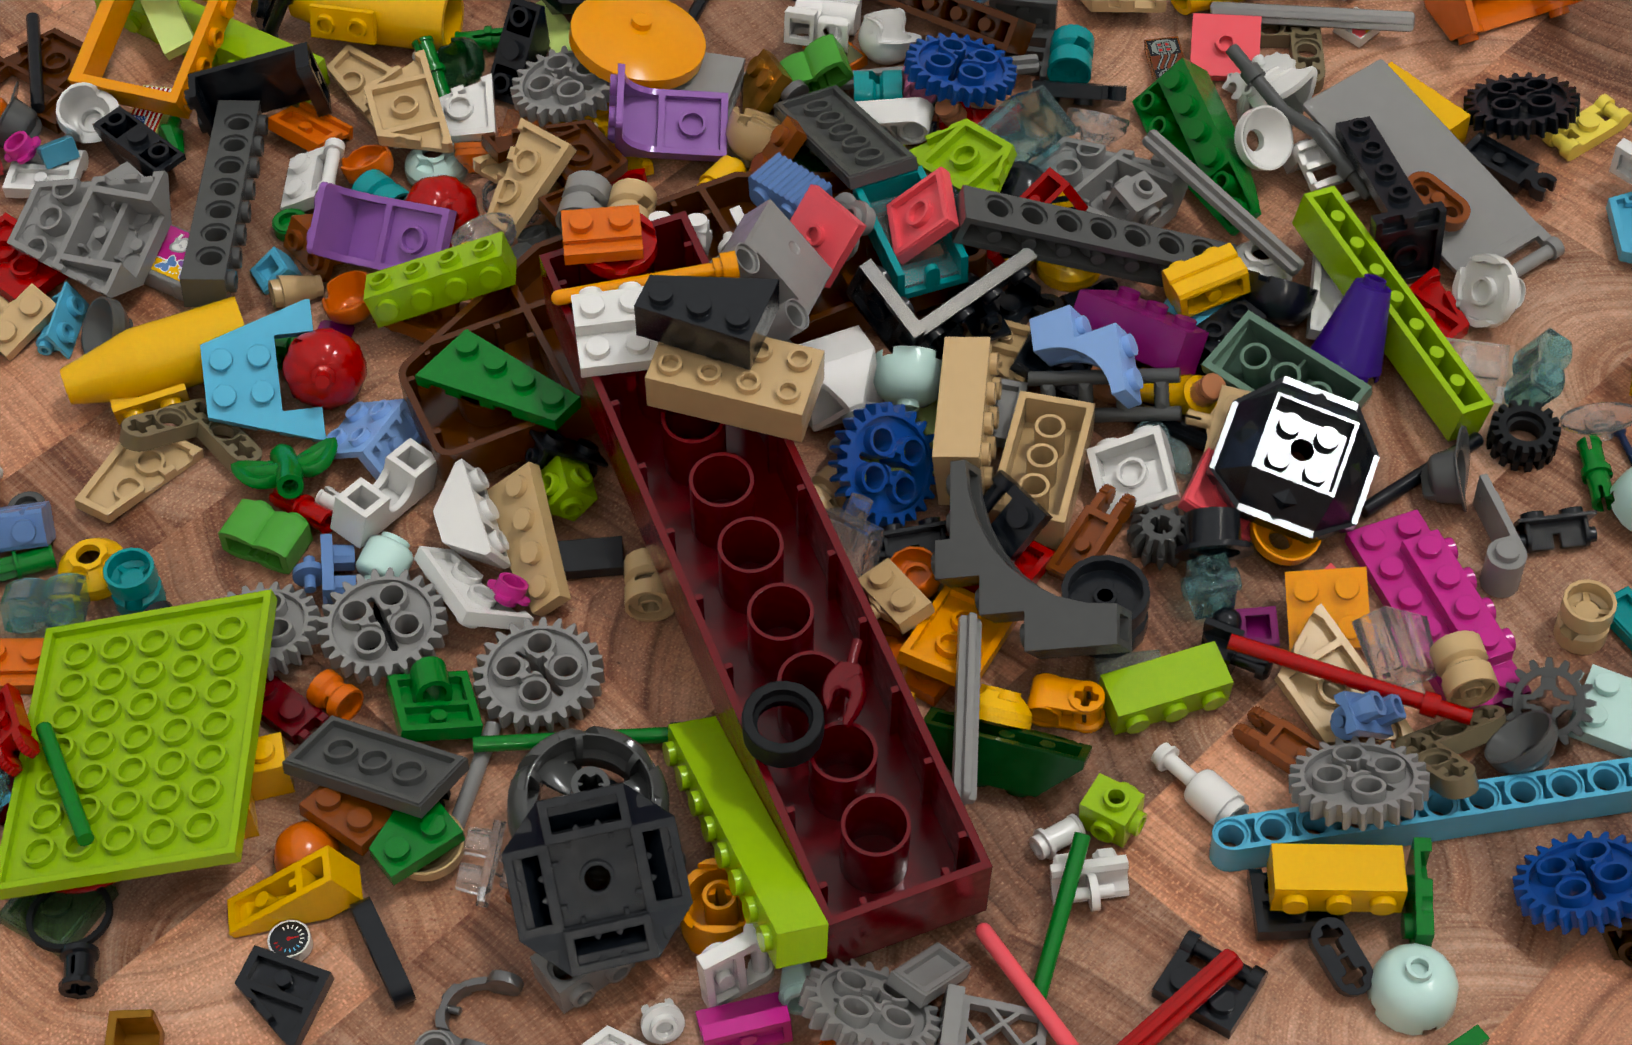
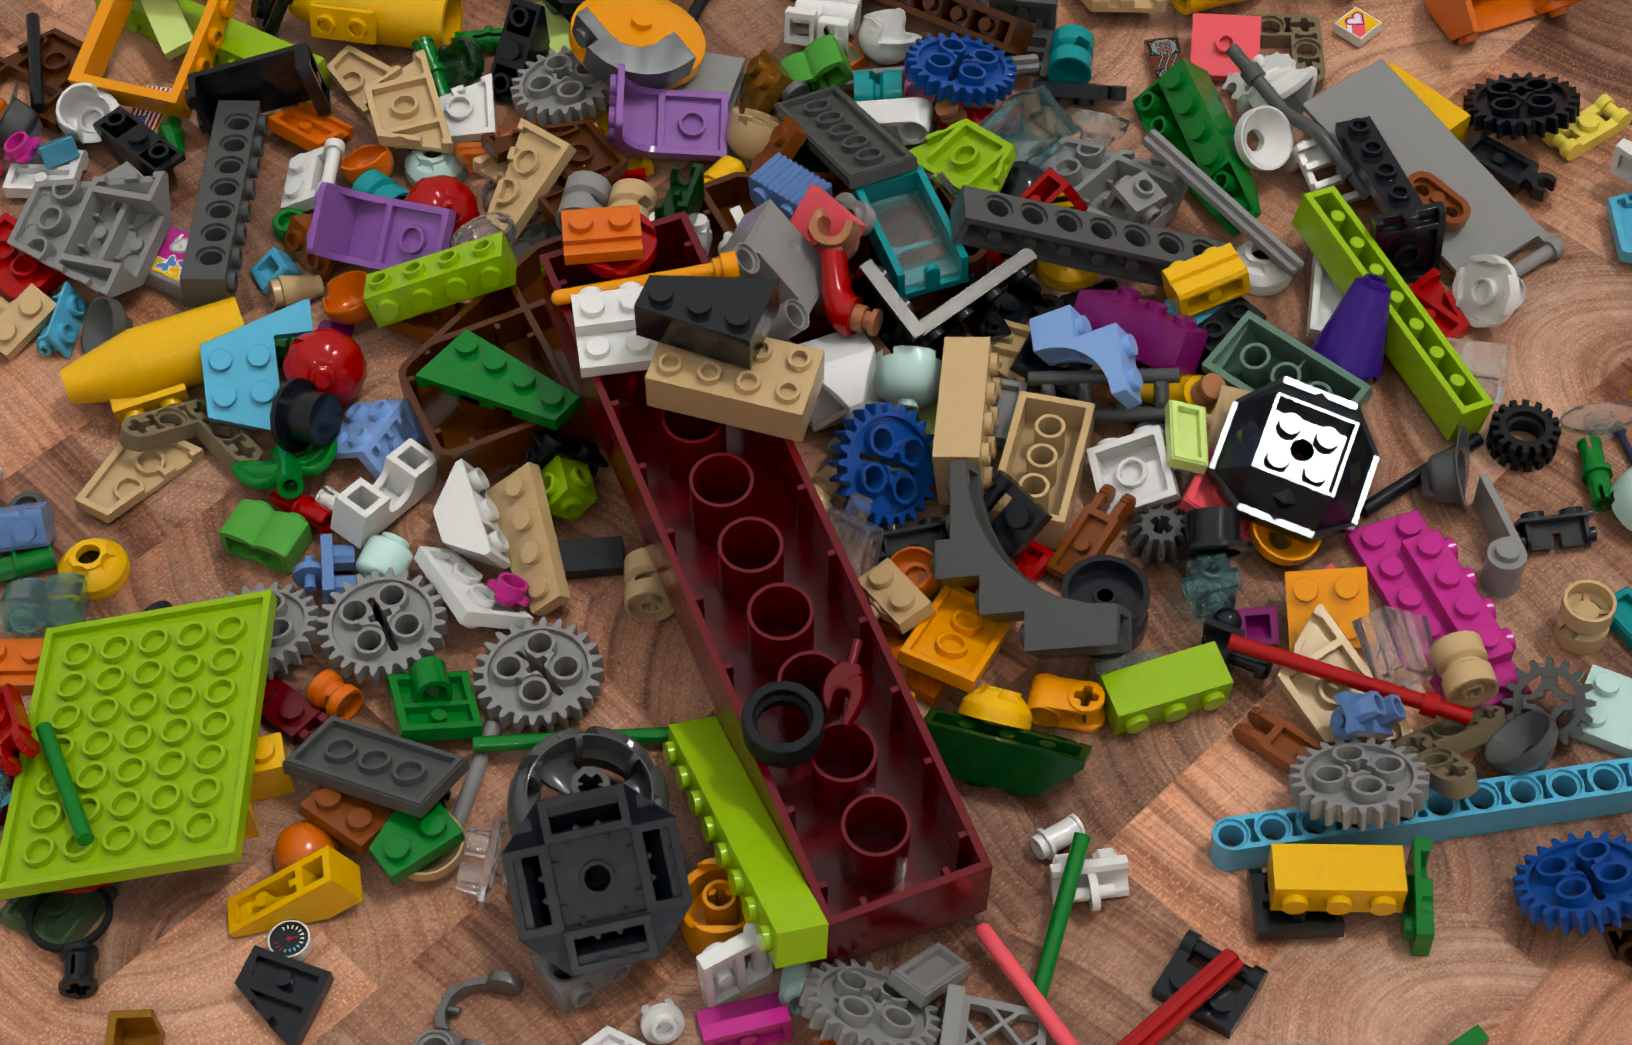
teal wheel [103,547,166,615] -> none
black beam [349,896,416,1009] -> none
coral plate [886,166,959,265] -> none
light grey axle [952,612,982,806] -> none
lime brick [1079,773,1147,848] -> none
white piece [1151,742,1249,826] -> none
light grey axle [1210,1,1415,32] -> none
black cylinder [1242,270,1319,329] -> none
black beam [1308,917,1373,998] -> none
light aqua cylinder [1367,943,1459,1036] -> none
clear light blue brick [1504,328,1573,407] -> none
none -> black piece [270,377,343,453]
none -> arch [572,7,696,89]
none -> dark green hinge [654,163,705,228]
none -> piece [809,208,883,337]
none -> yellowish green tile [1164,399,1209,475]

